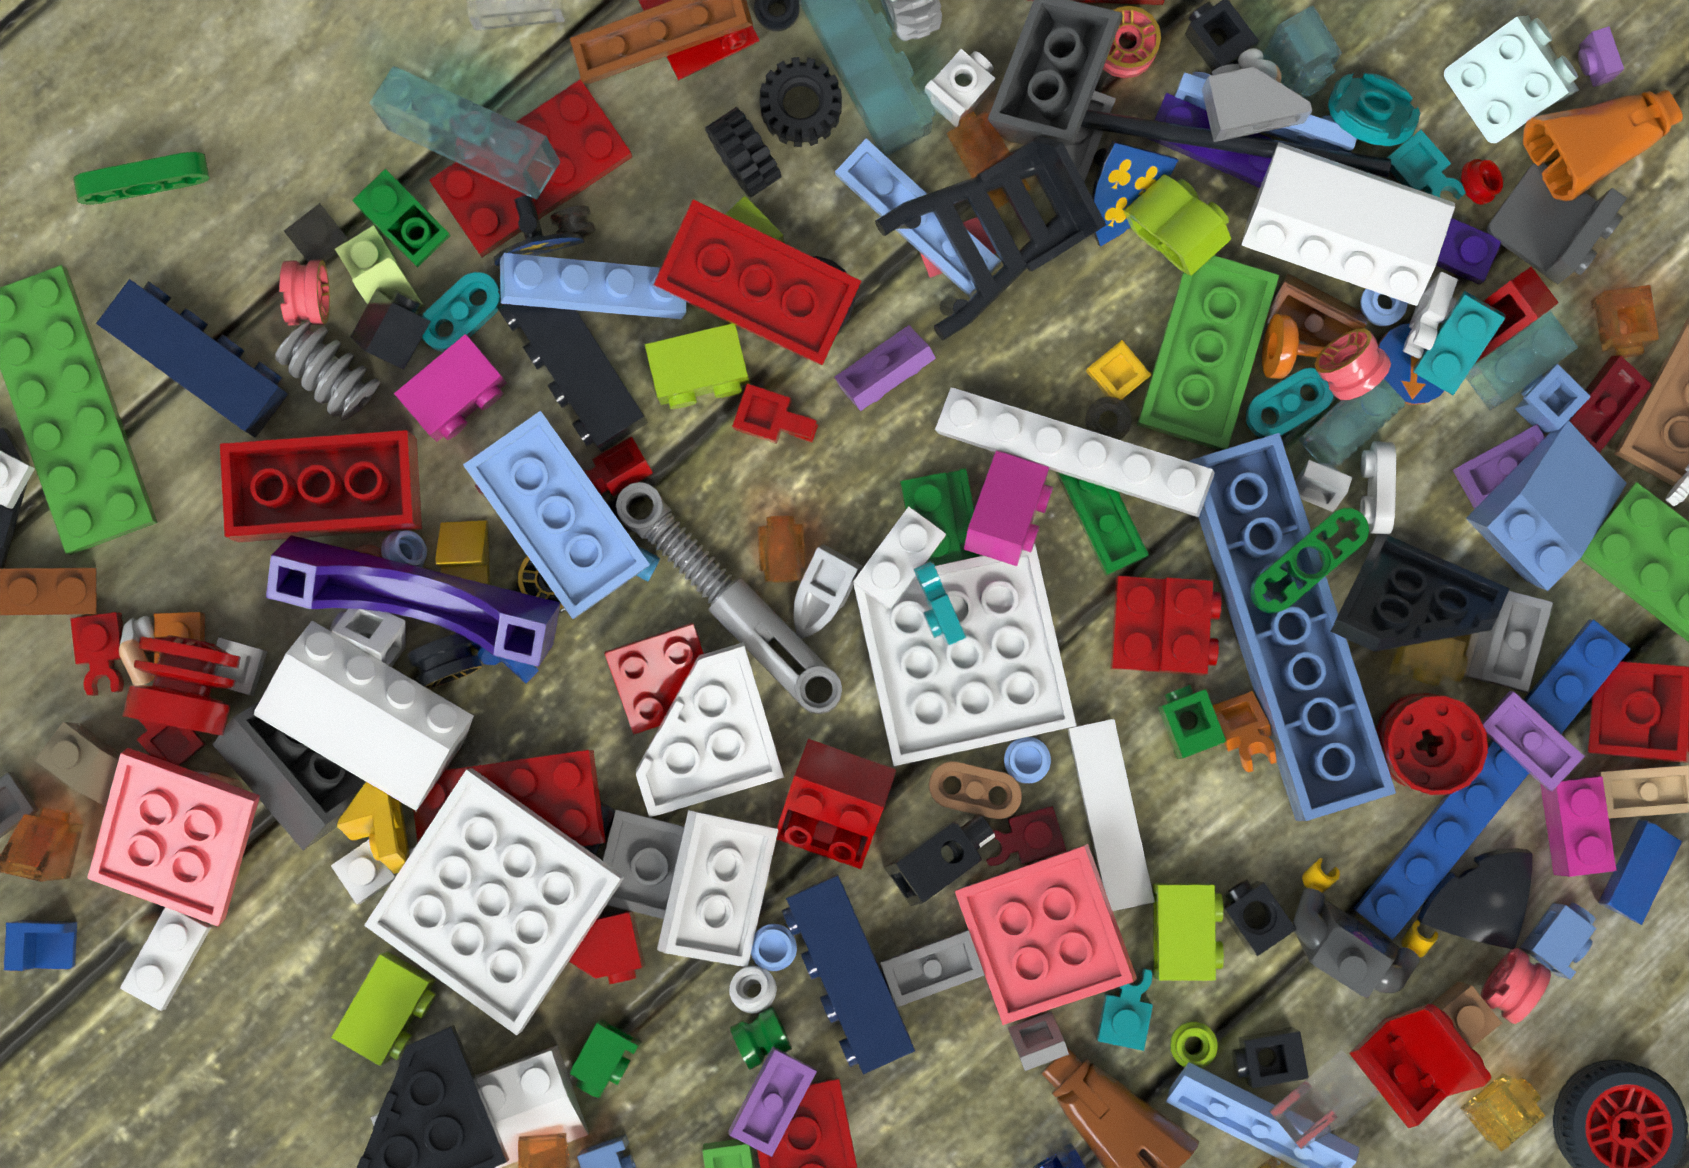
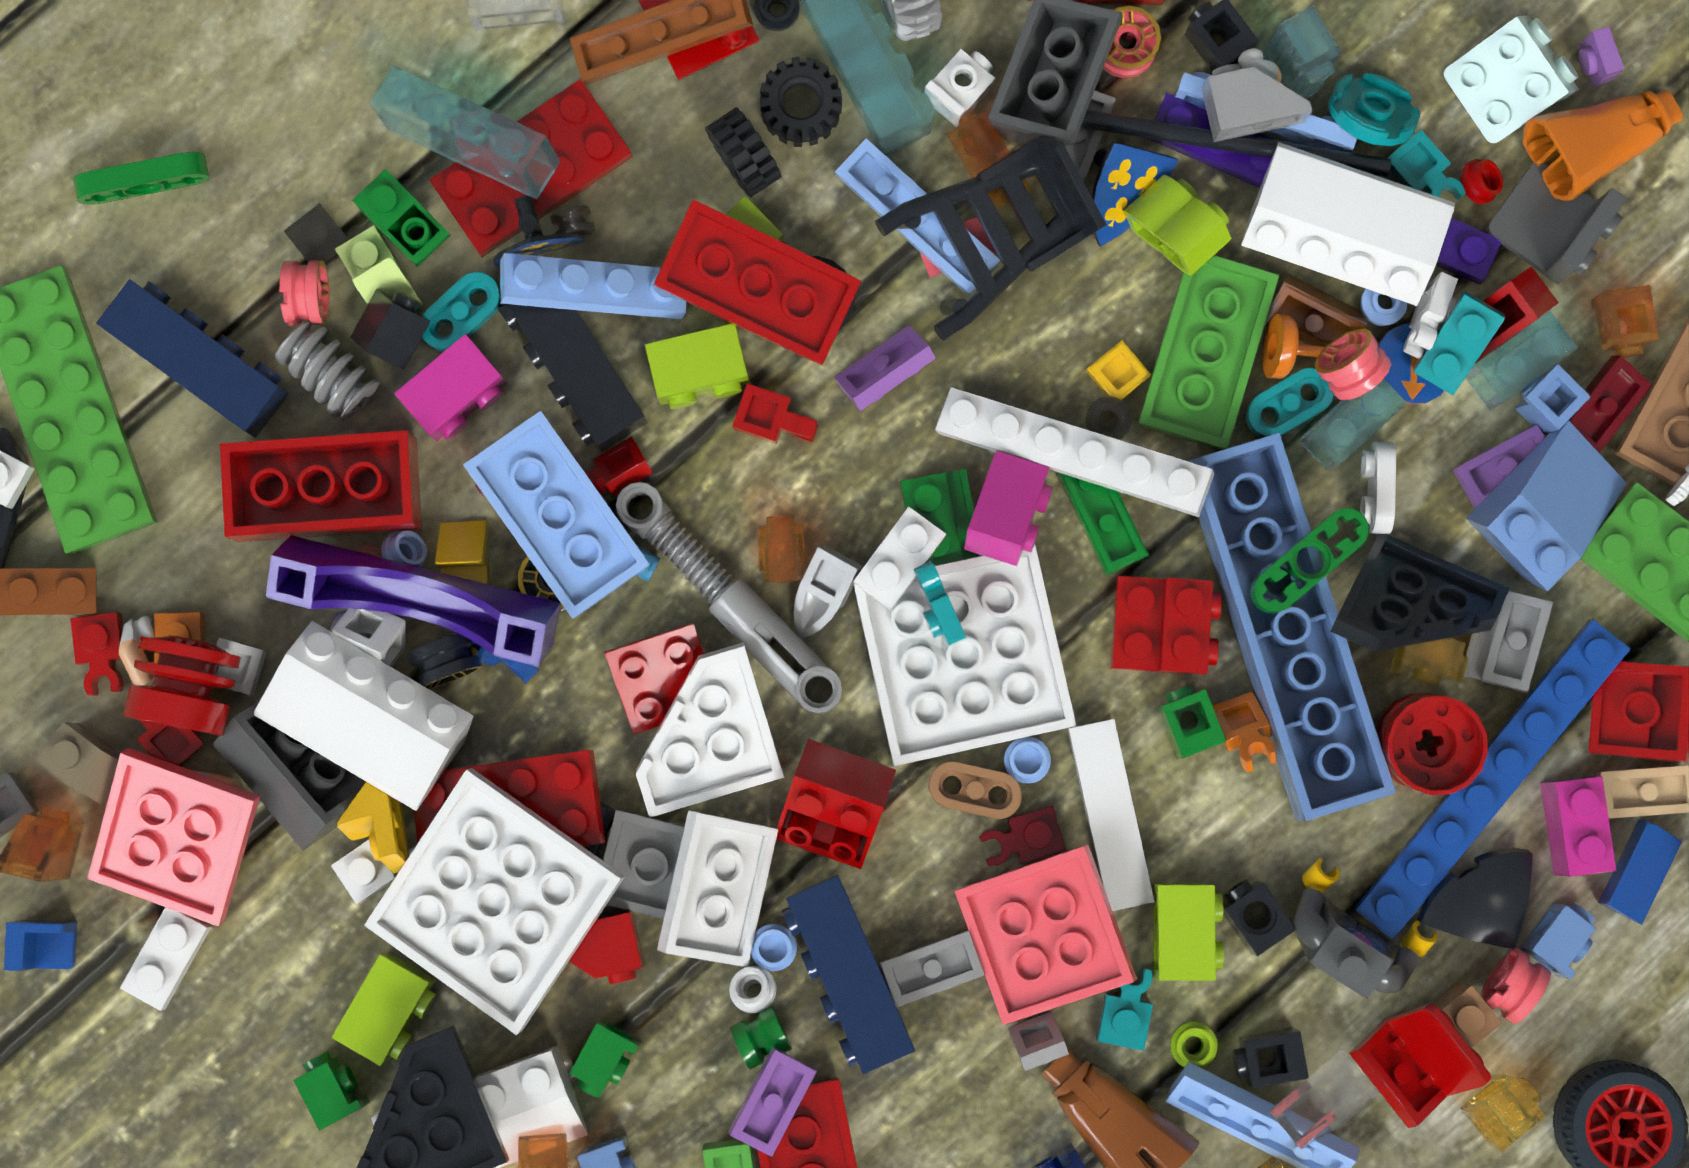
black torso [884,814,995,906] -> none
white plate [1295,460,1352,512] -> none
medium lavender plate [1481,691,1585,791] -> none
none -> green brick [293,1051,370,1131]

